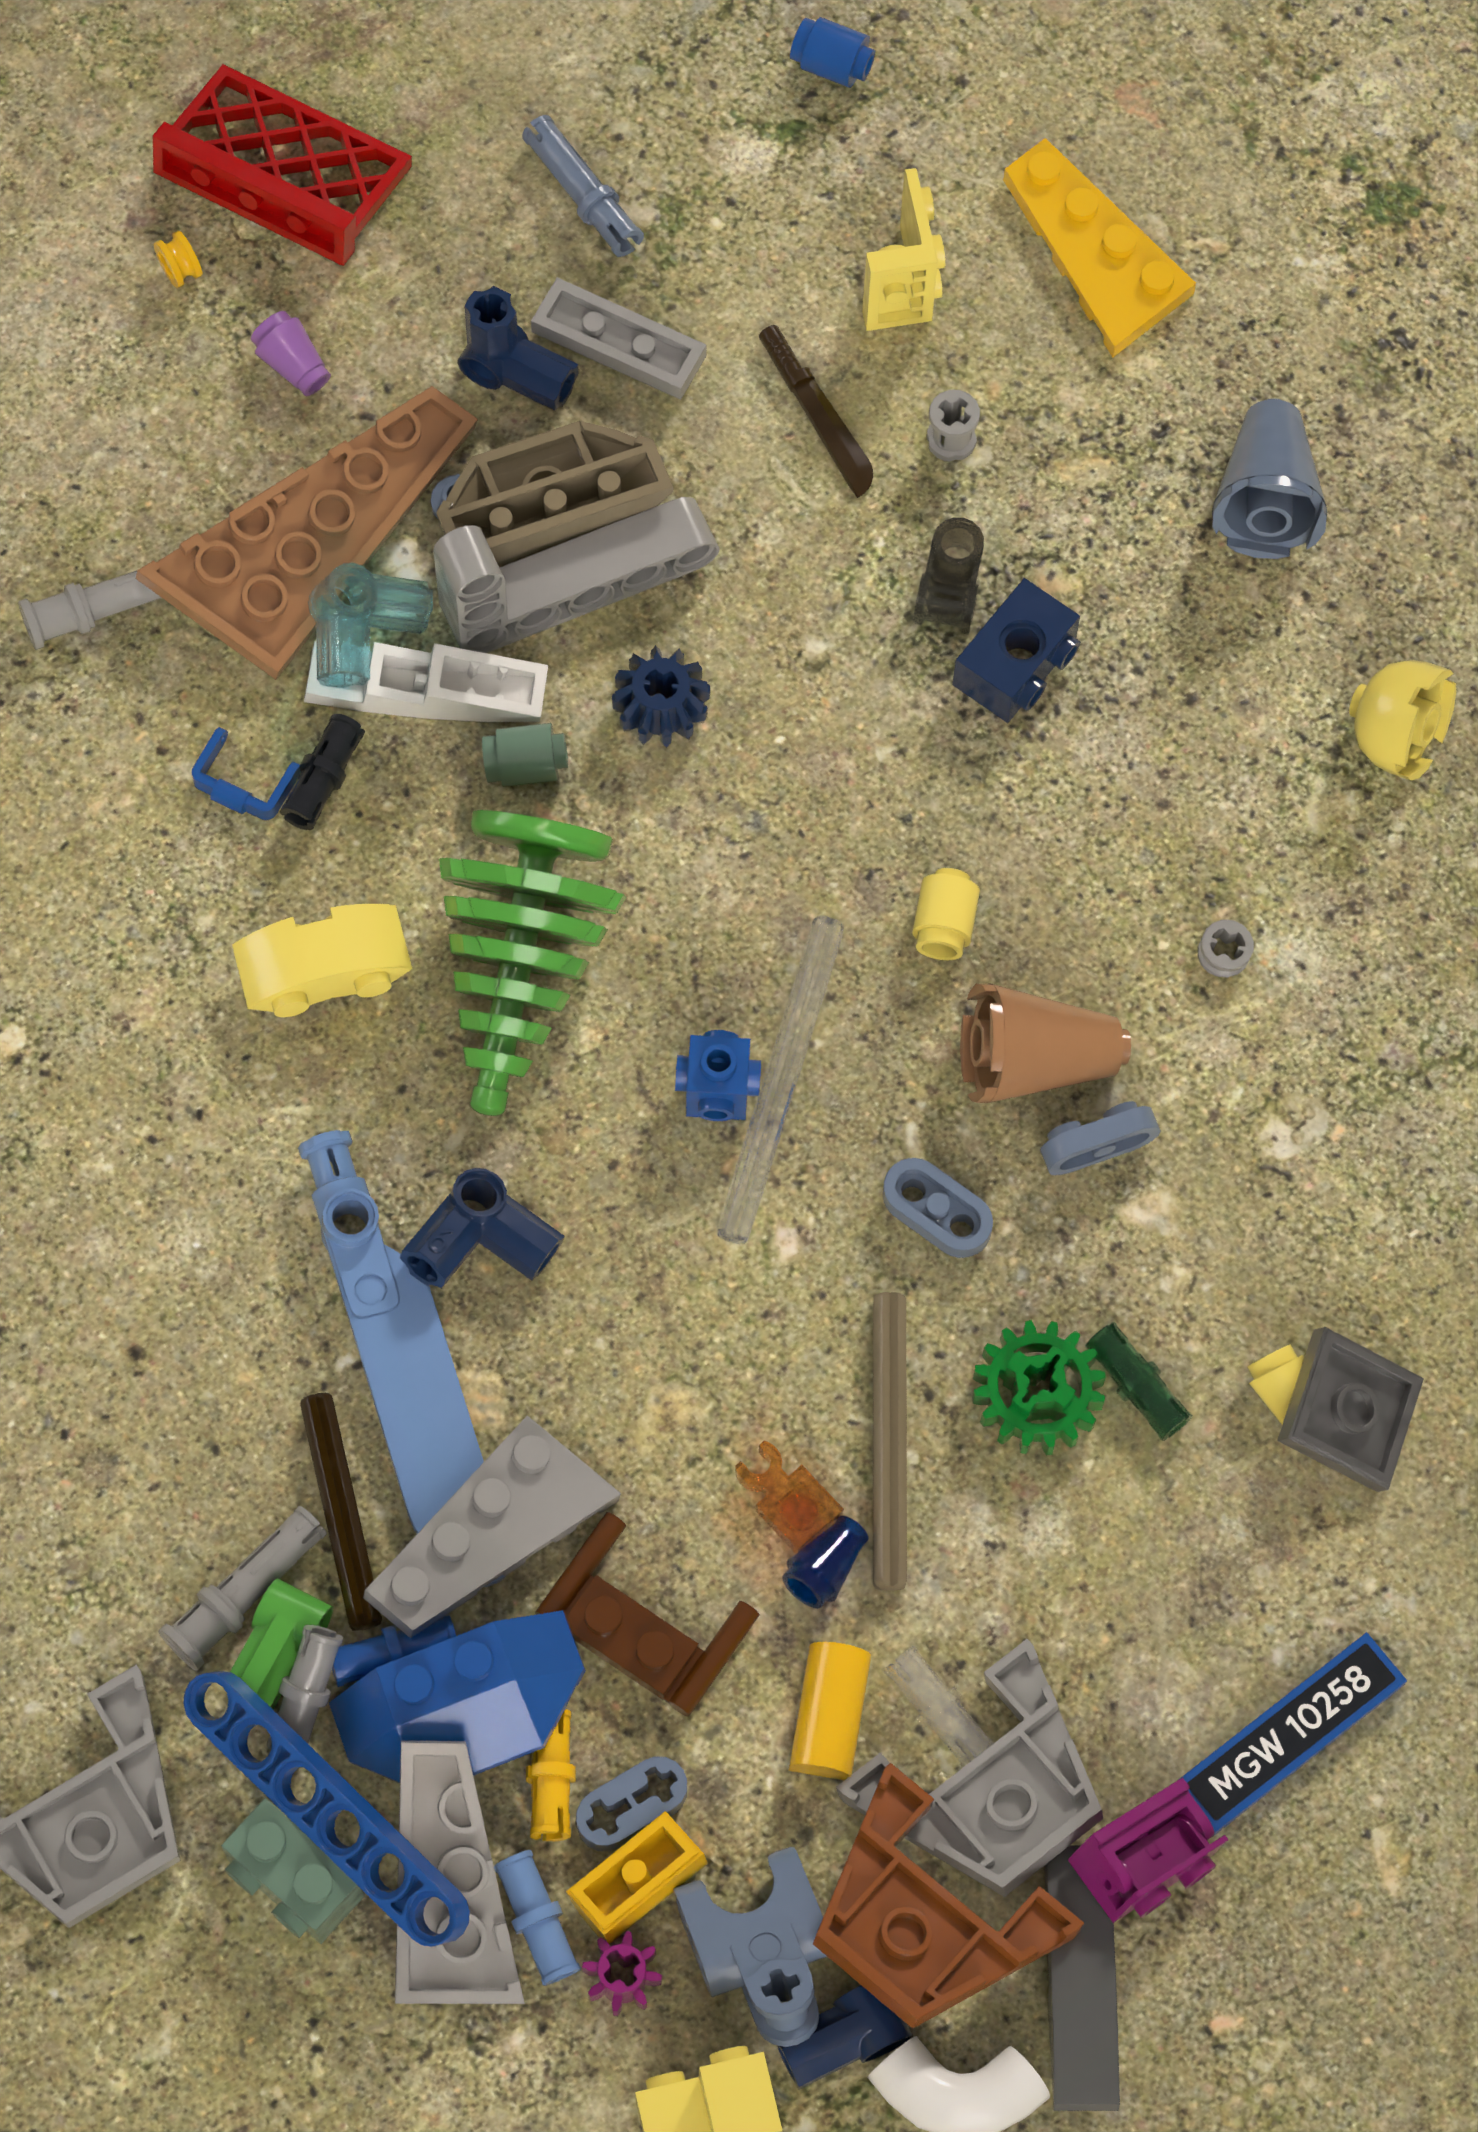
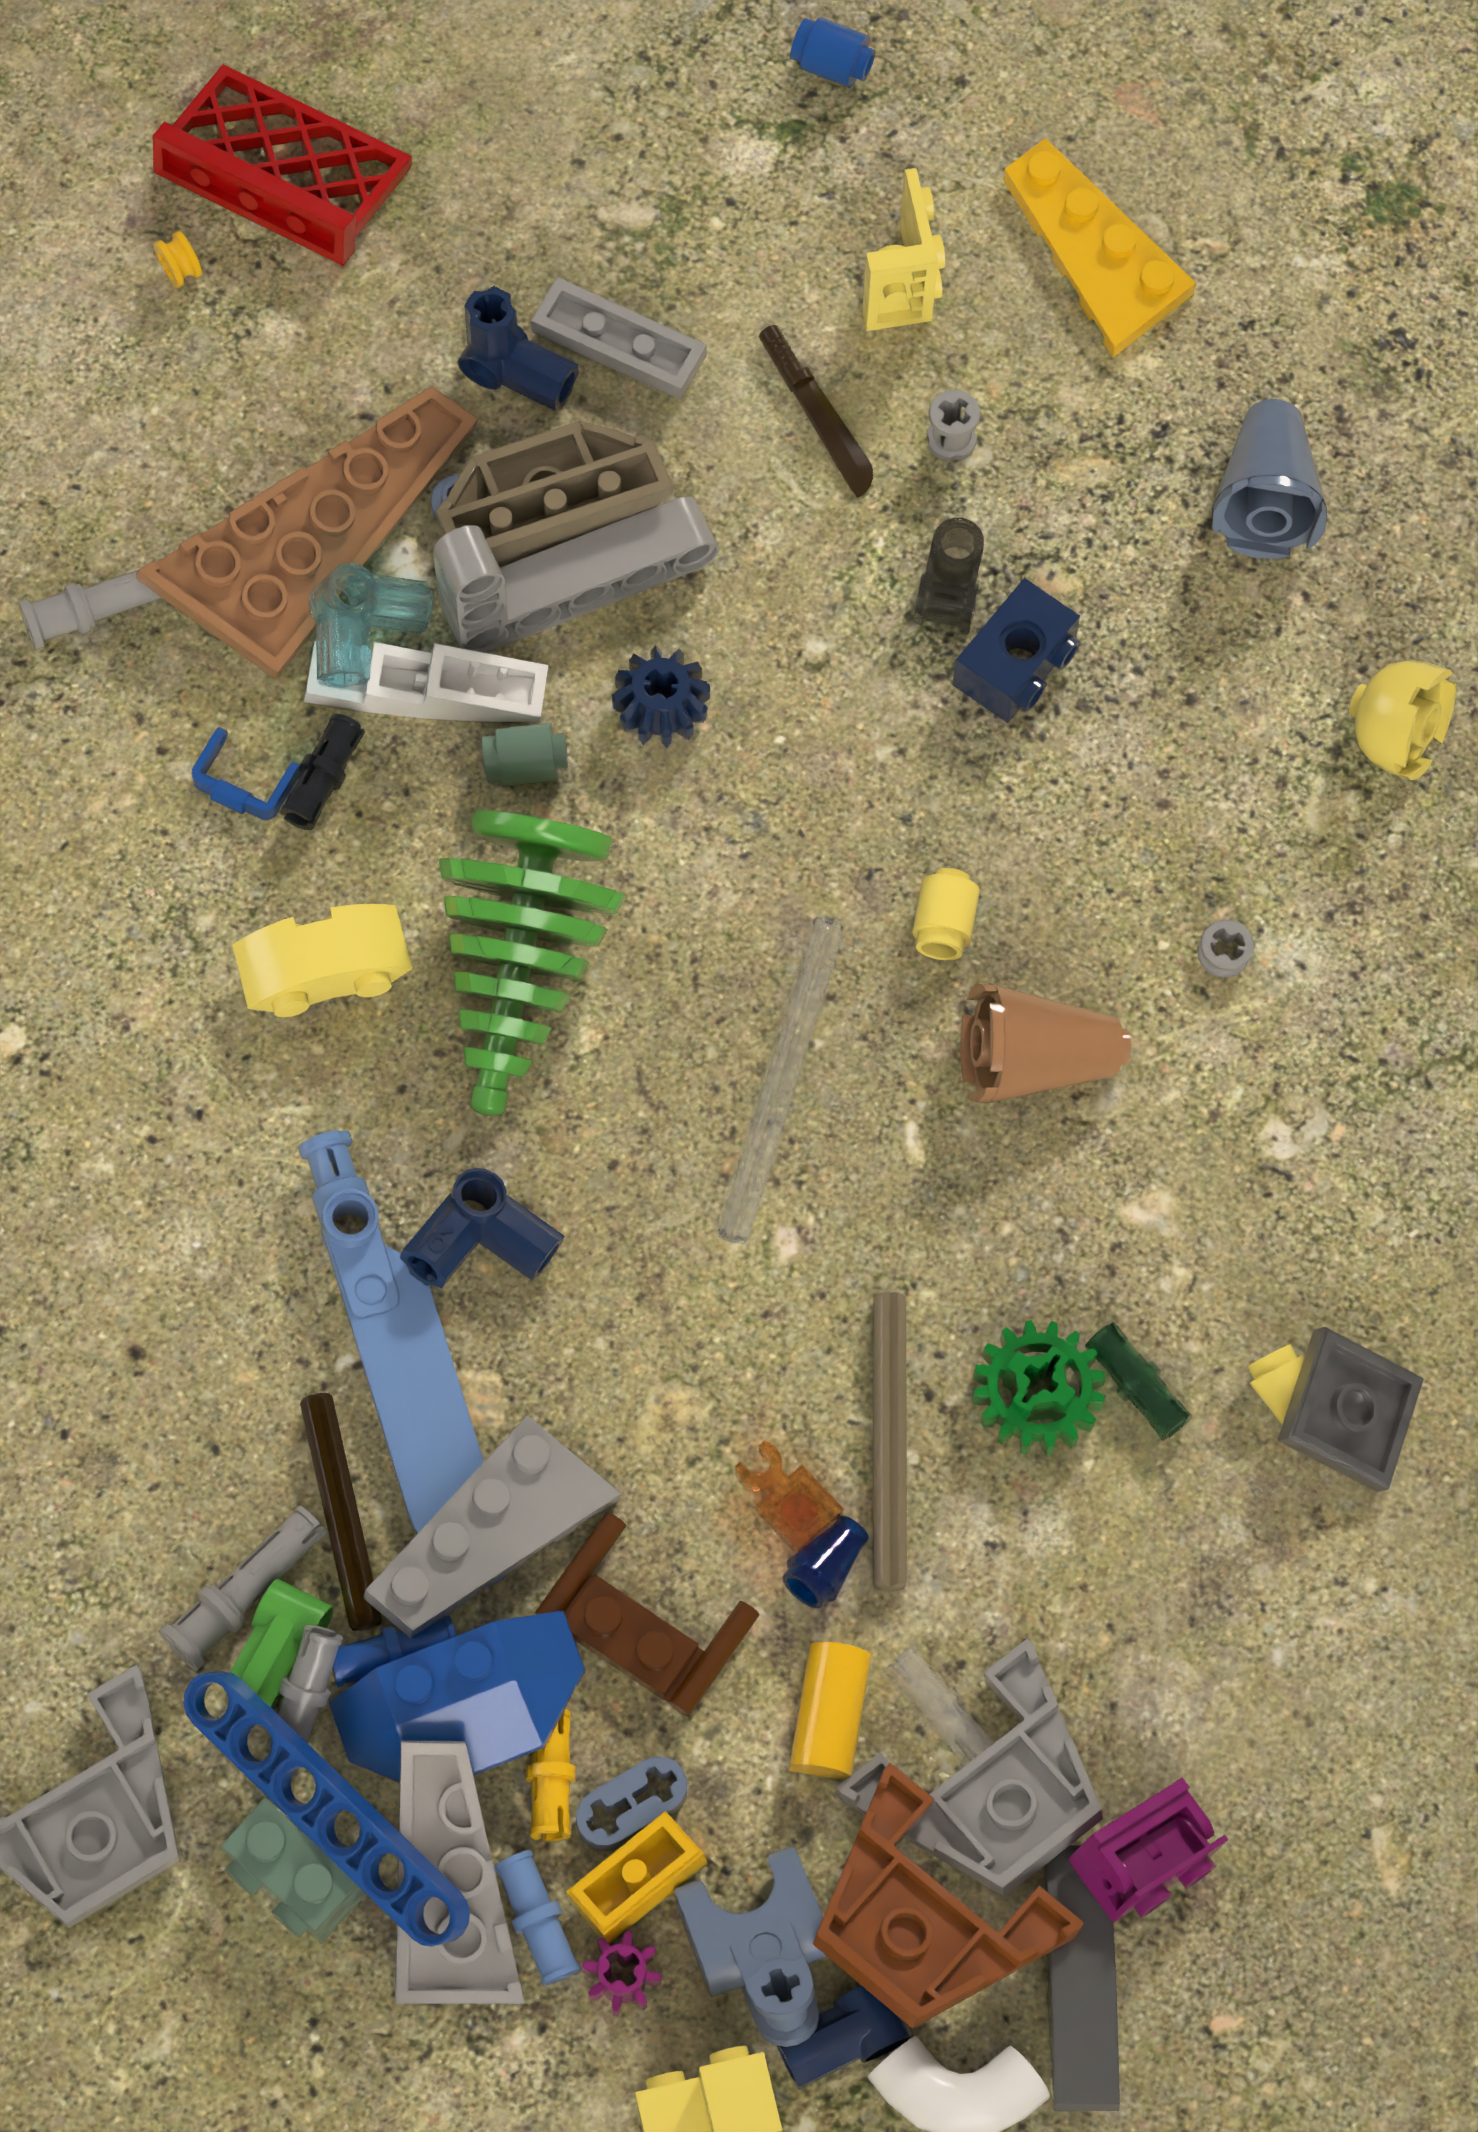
medium lavender cone [251,311,331,396] -> none
sand blue pin [522,115,644,257] -> none
blue brick [675,1030,761,1121] -> none
sand blue plate [883,1158,993,1258] -> none
sand blue plate [1040,1101,1161,1175] -> none
tile [1178,1632,1407,1835] -> none

